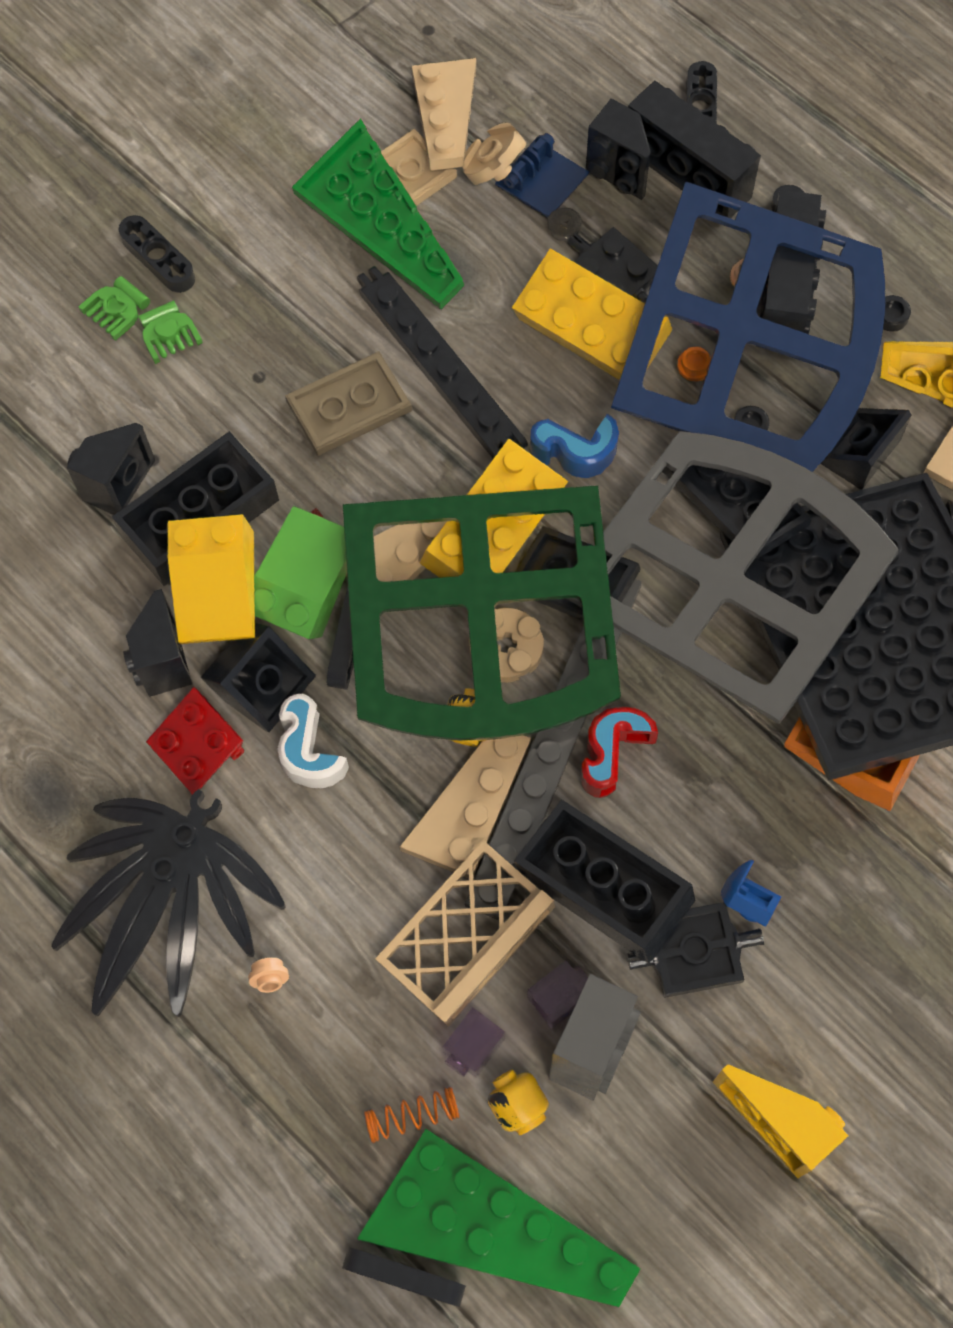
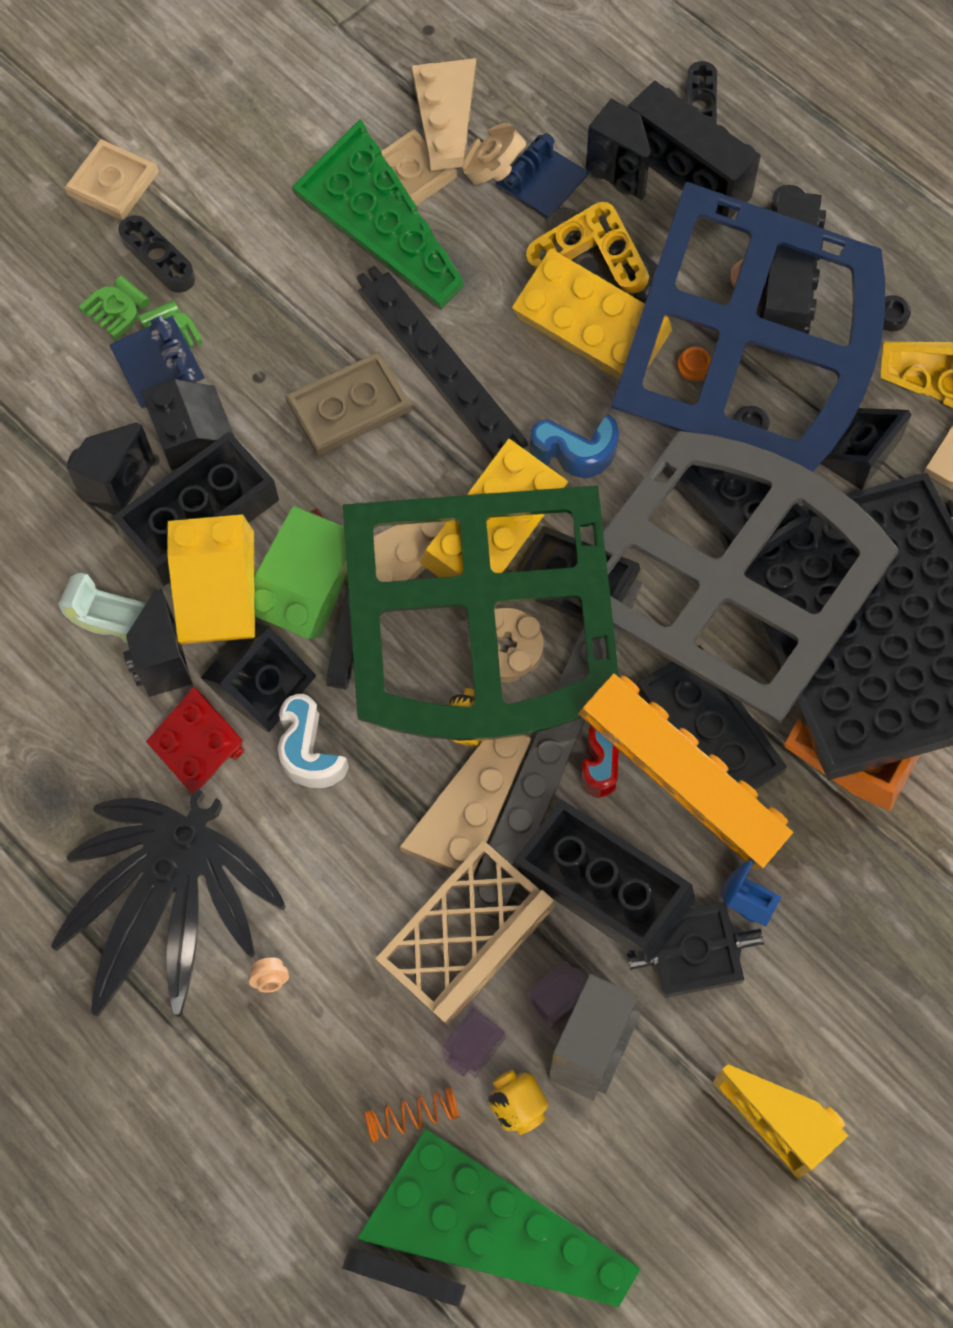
none -> light aqua animal [59,573,146,643]
none -> tan tile [64,139,159,220]
none -> dark blue hinge [109,315,205,408]
none -> black slope [141,379,235,470]
none -> yellow beam [526,202,649,293]
none -> light orange brick [578,673,793,870]
none -> black plate [636,645,787,790]

